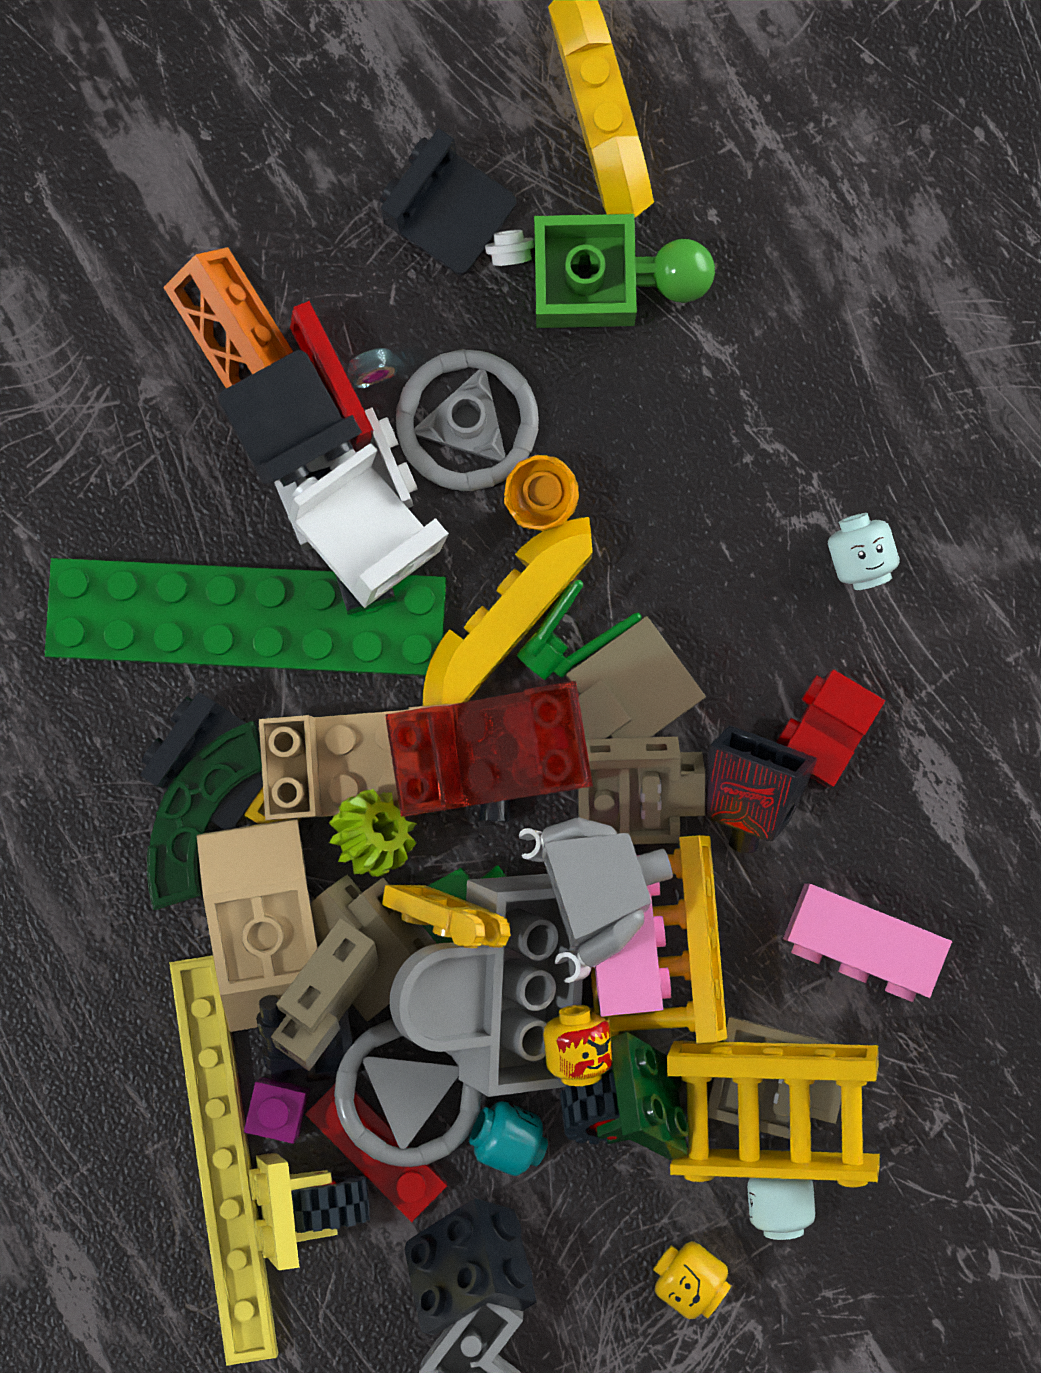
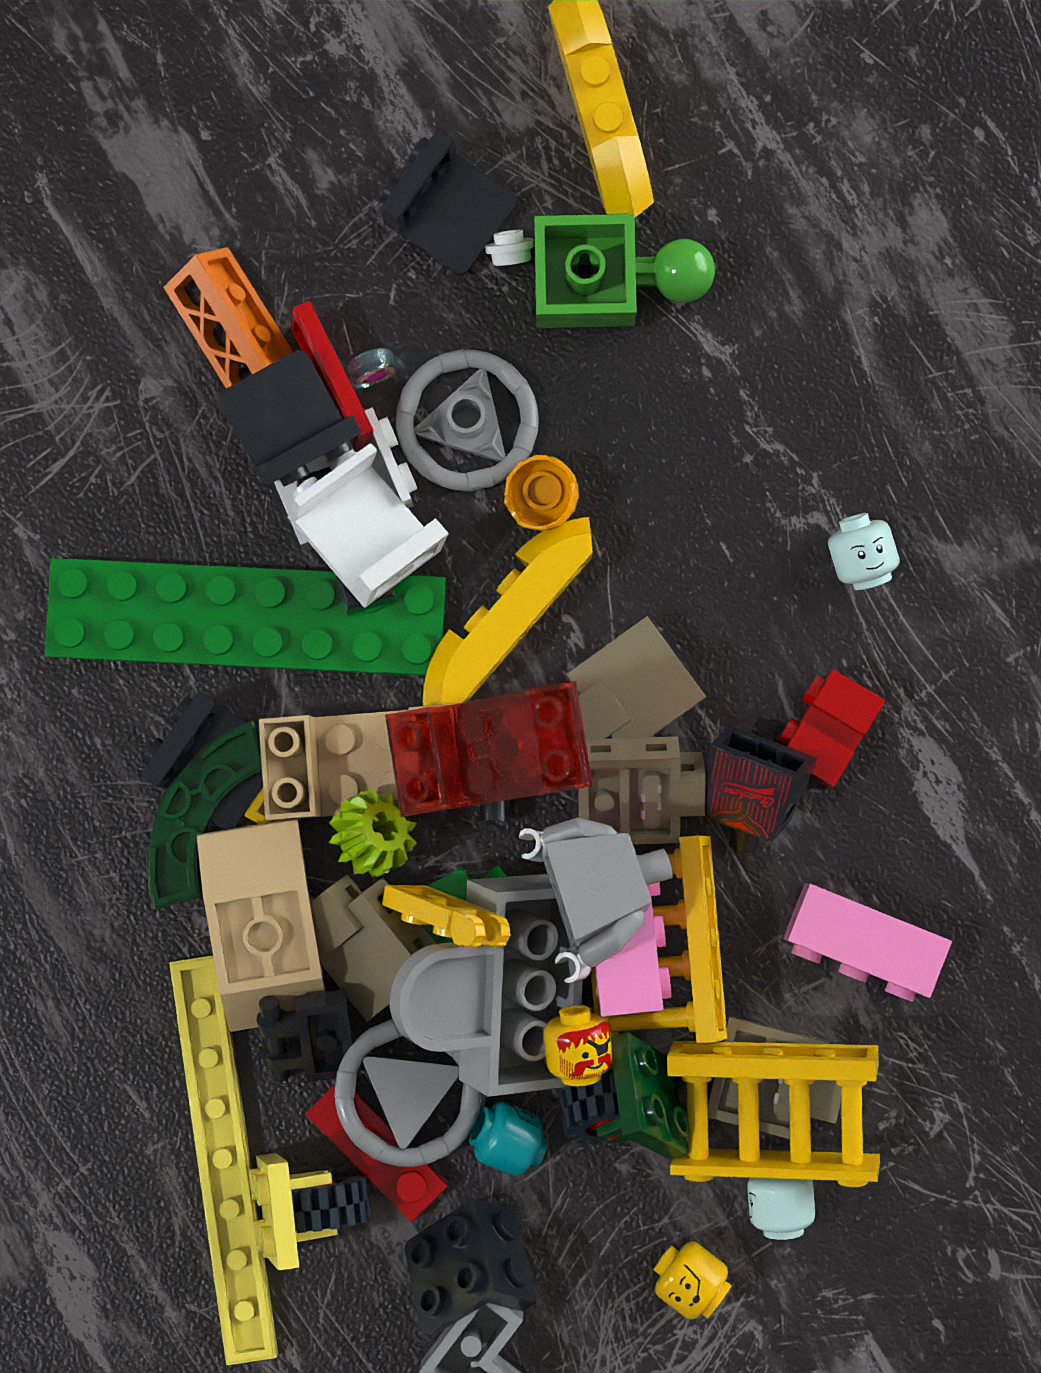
magenta brick [244,1077,311,1144] -> none
dark tan piece [271,918,380,1071] -> none
green plant [516,580,642,680] -> none

